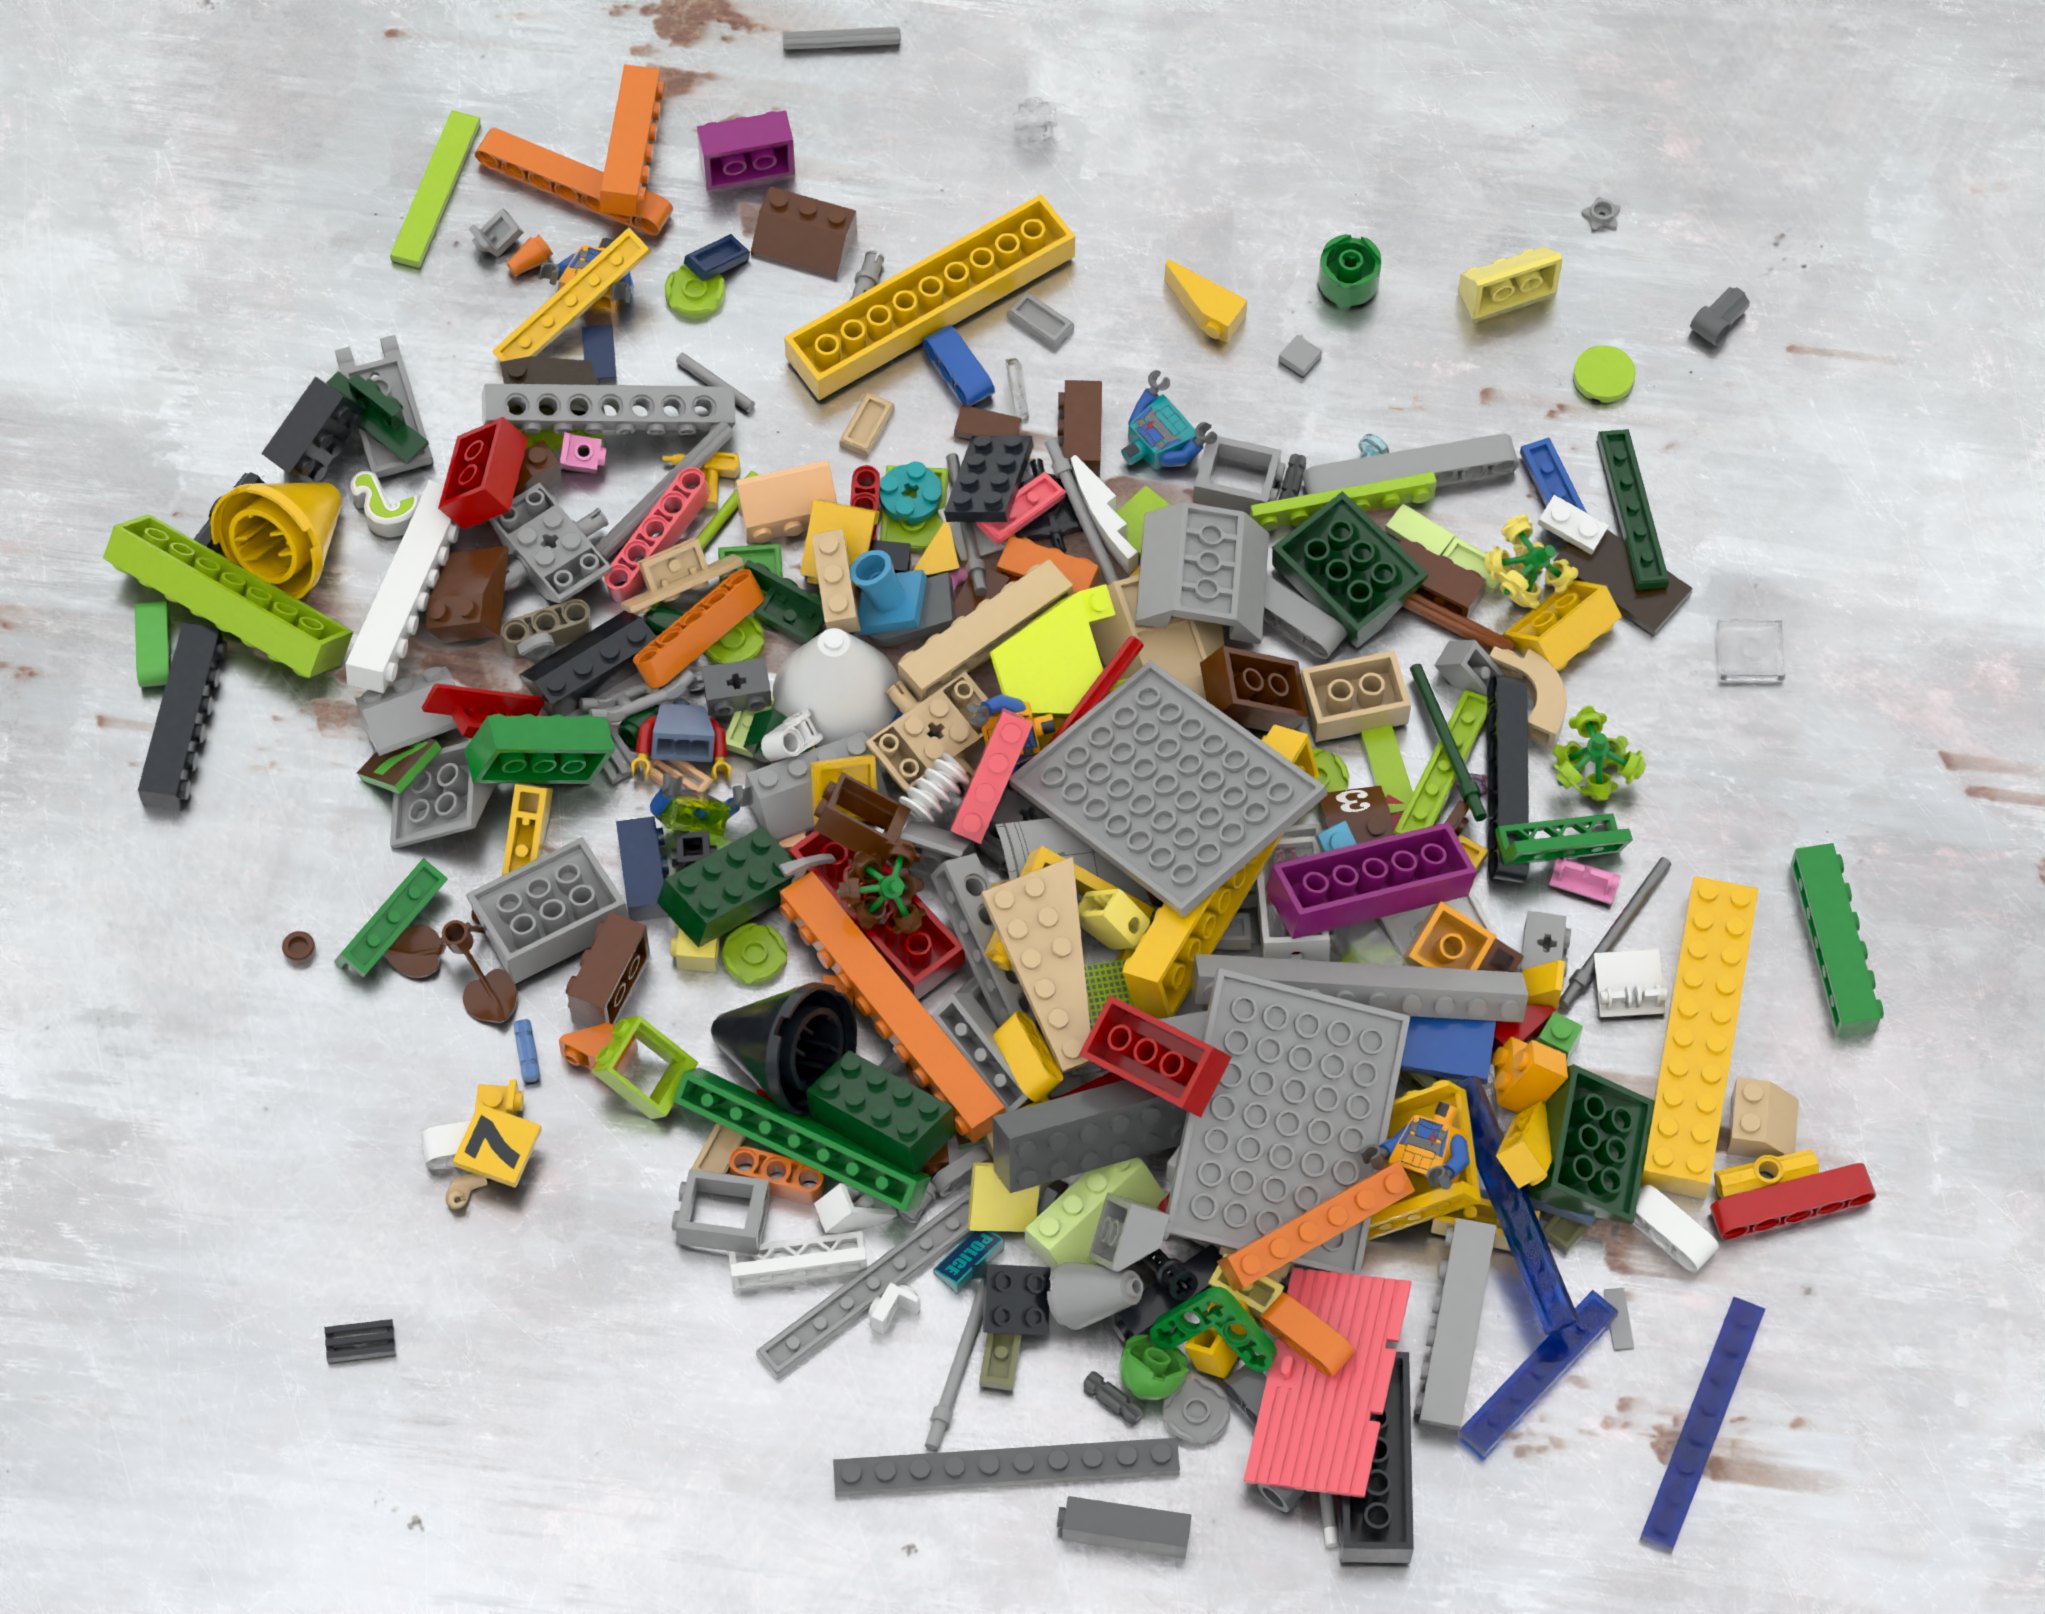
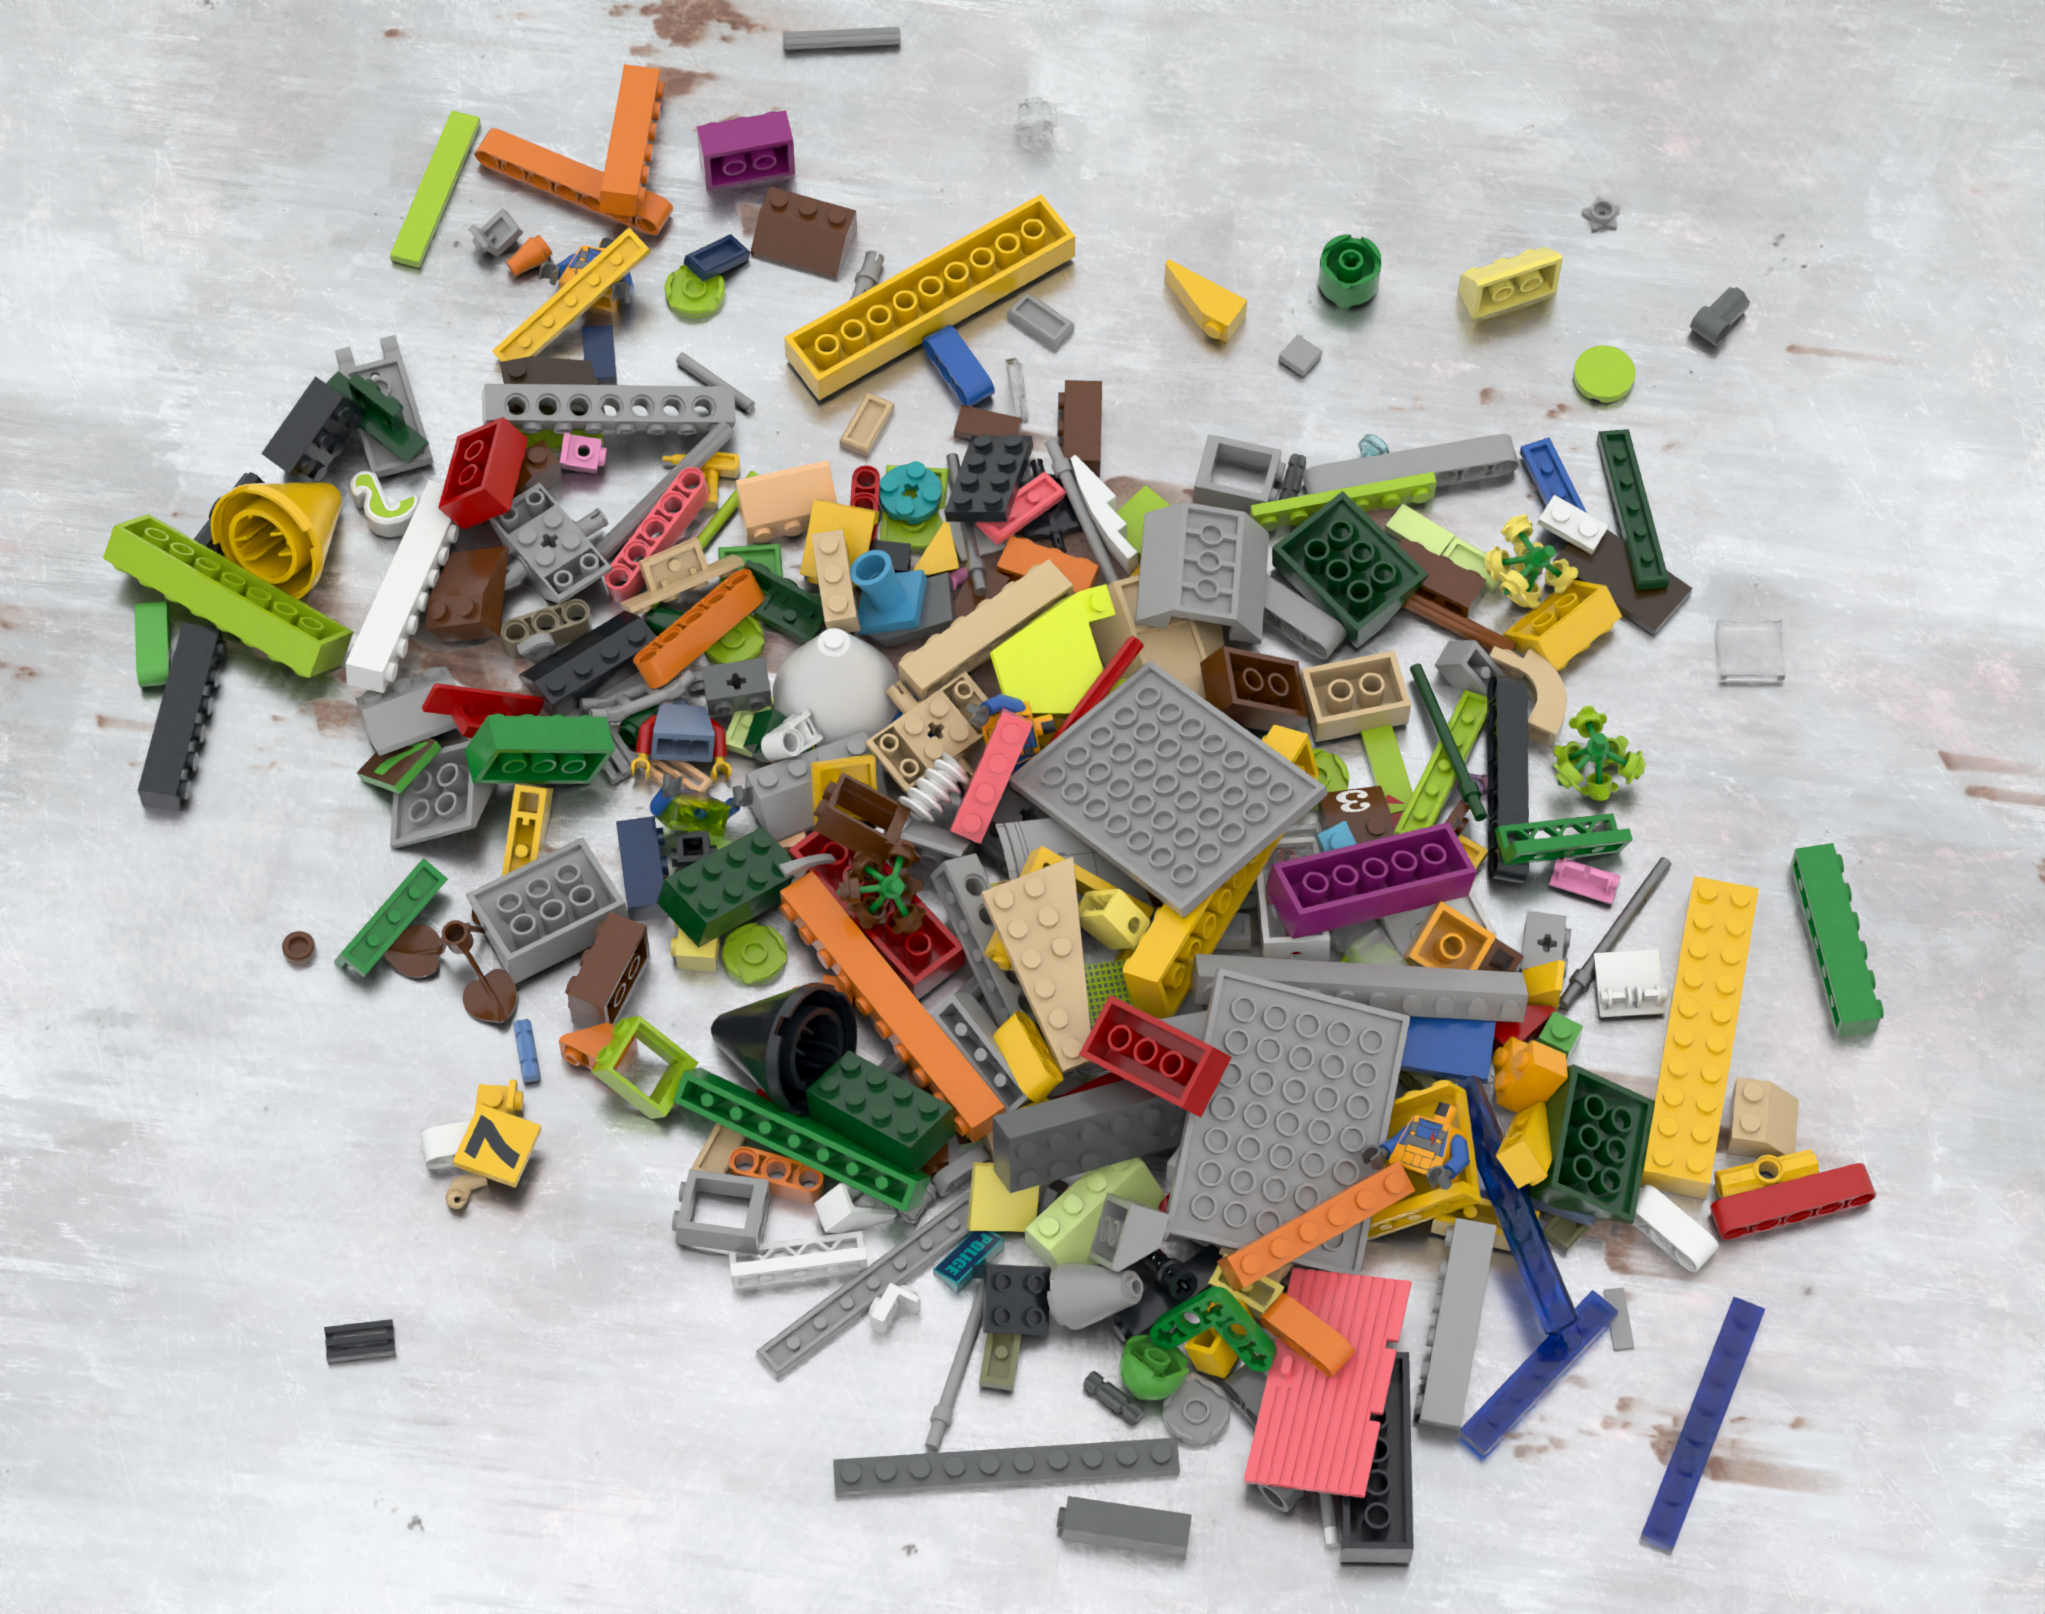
torso [1121,370,1217,469] -> none

